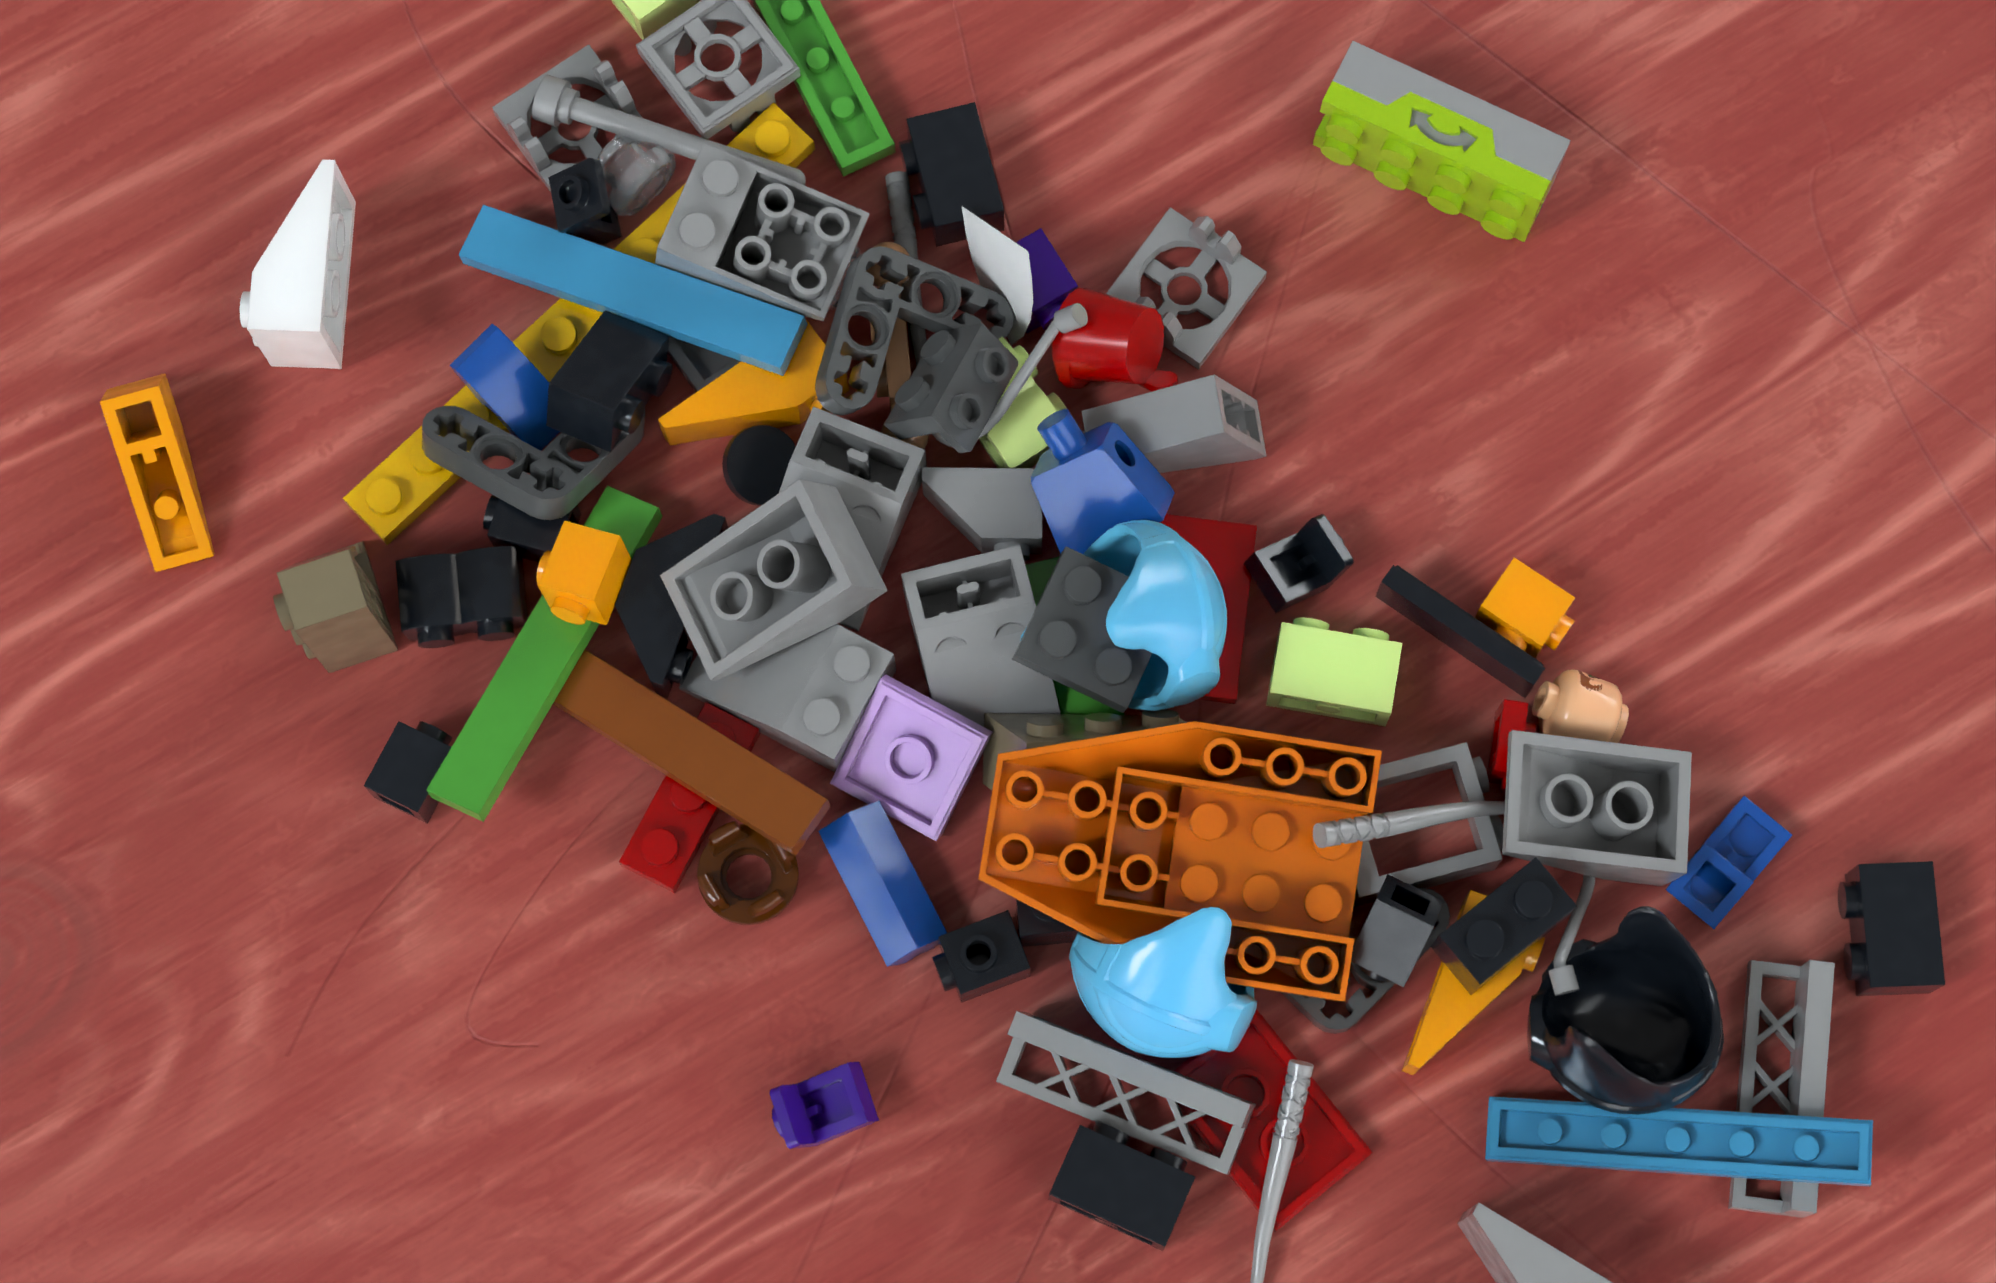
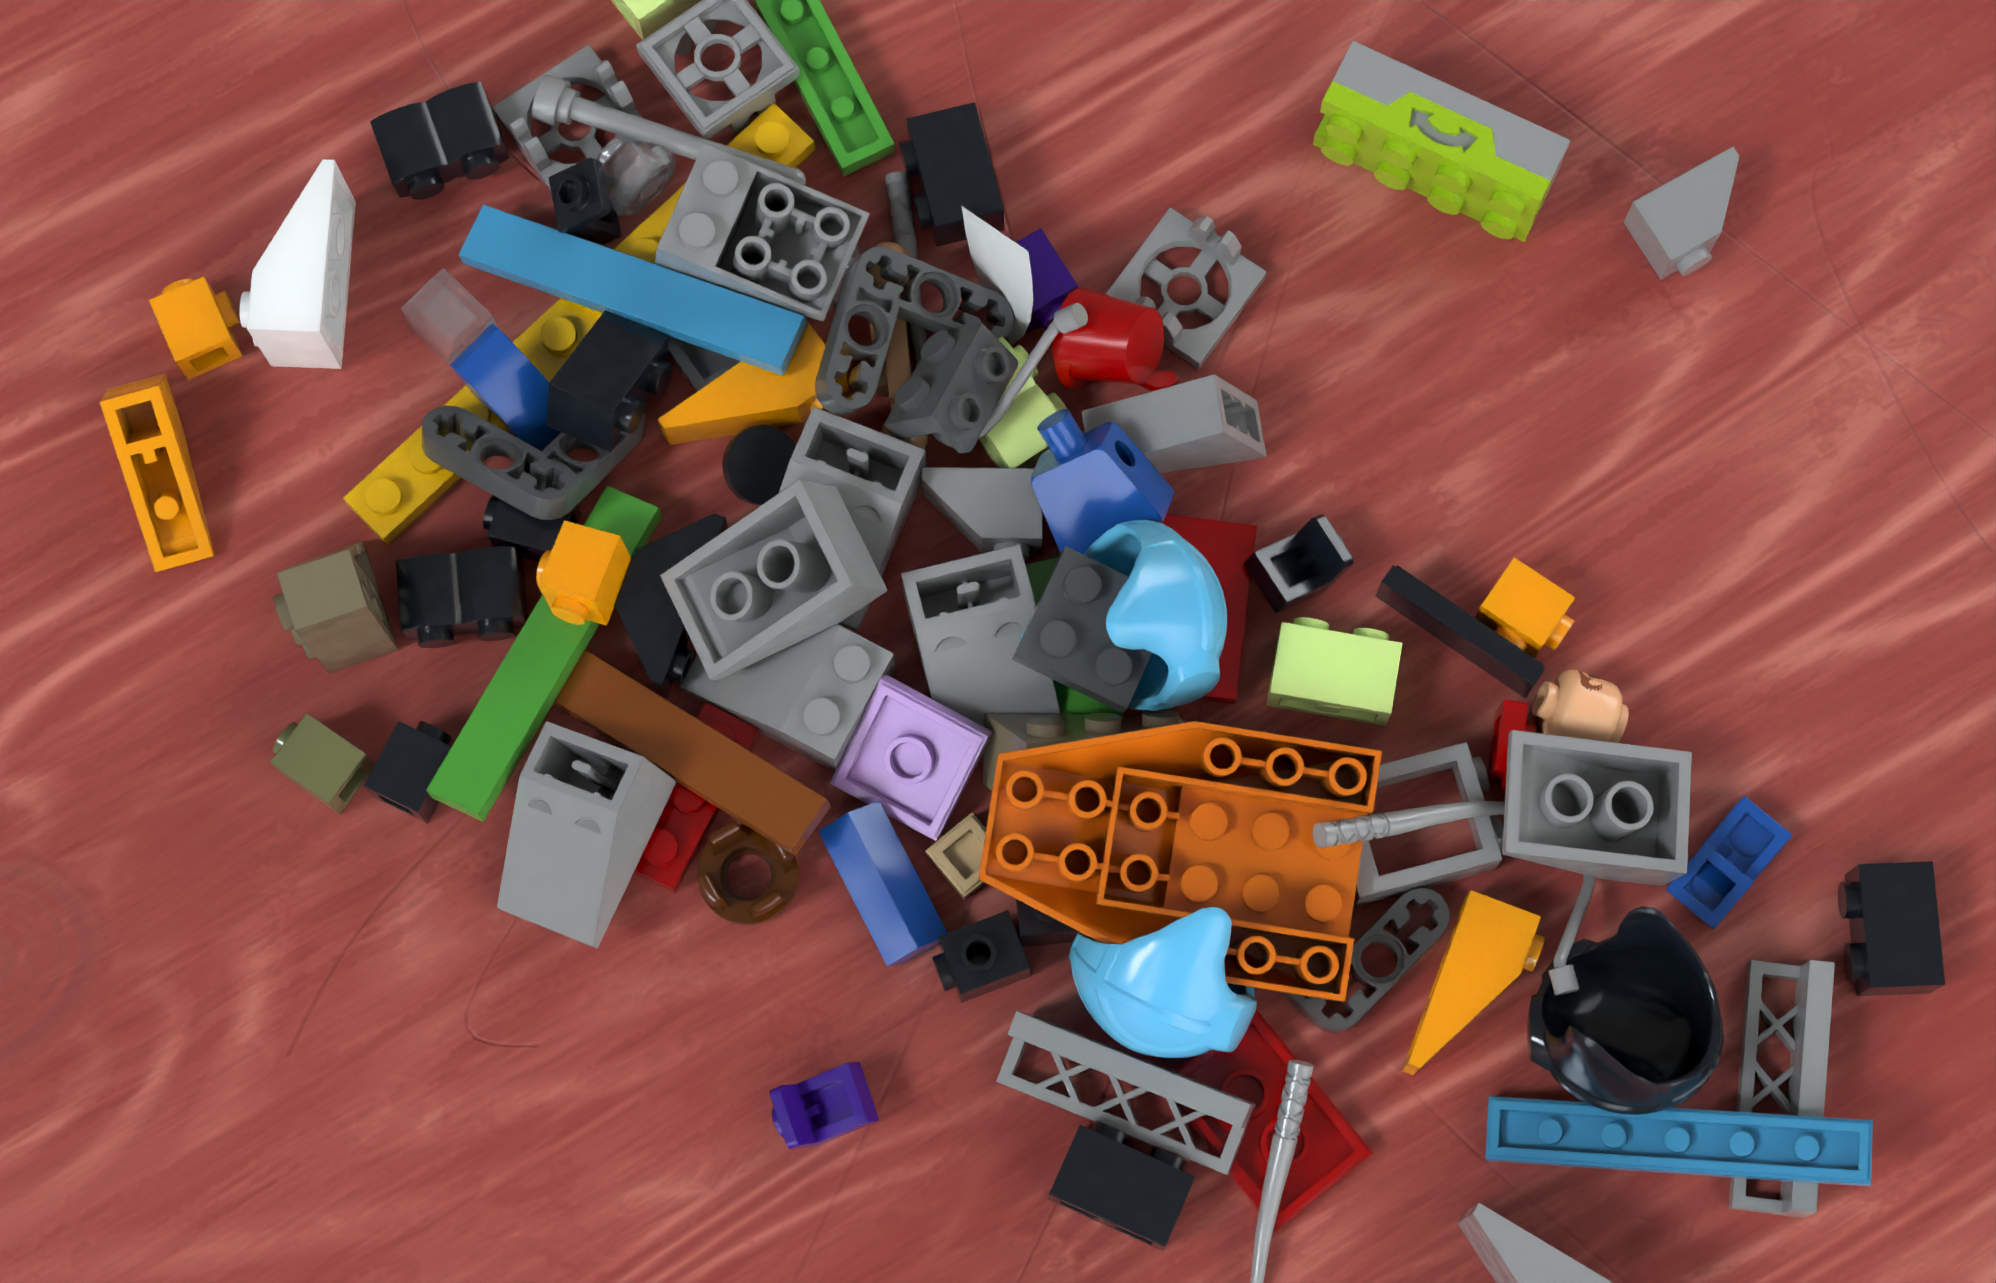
brick [1351,874,1444,987] -> none
black brick [1431,857,1577,995] -> none
none -> light orange brick [149,276,243,380]
none -> olive brick [270,713,375,815]
none -> black brick [370,81,510,200]
none -> clear brick [400,268,498,365]
none -> light grey slope [497,721,677,949]
none -> tan tile [925,813,986,901]
none -> light grey slope [1623,147,1740,280]

